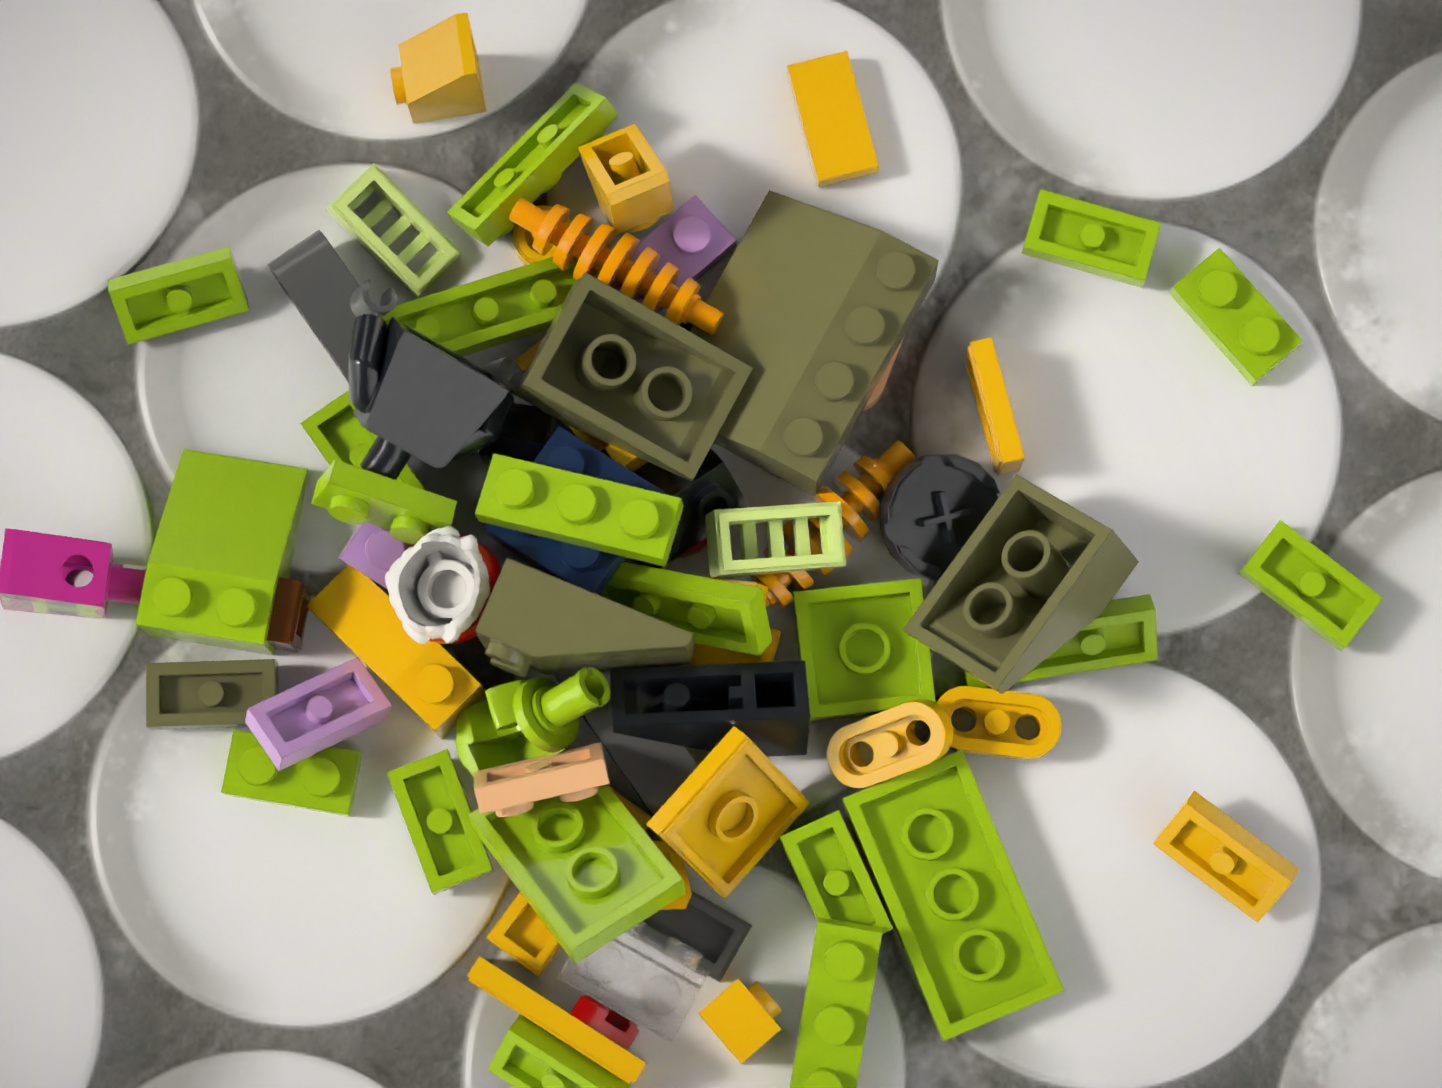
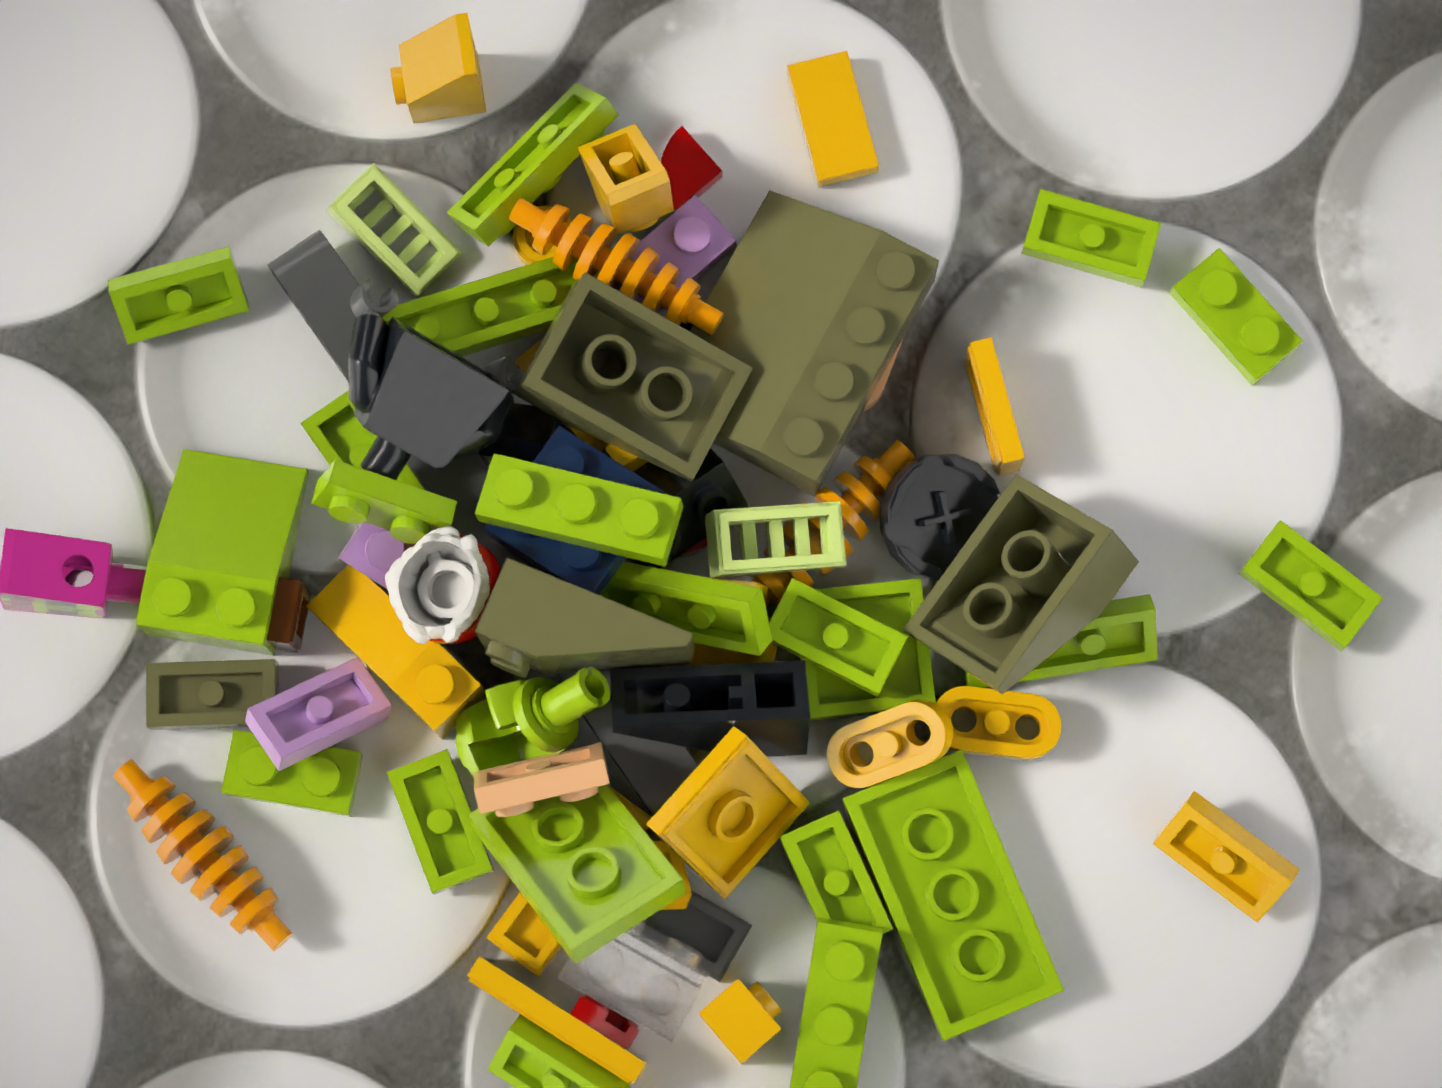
none -> light orange piece [113,759,293,951]
none -> red tile [661,126,723,213]
none -> lime plate [769,578,908,697]

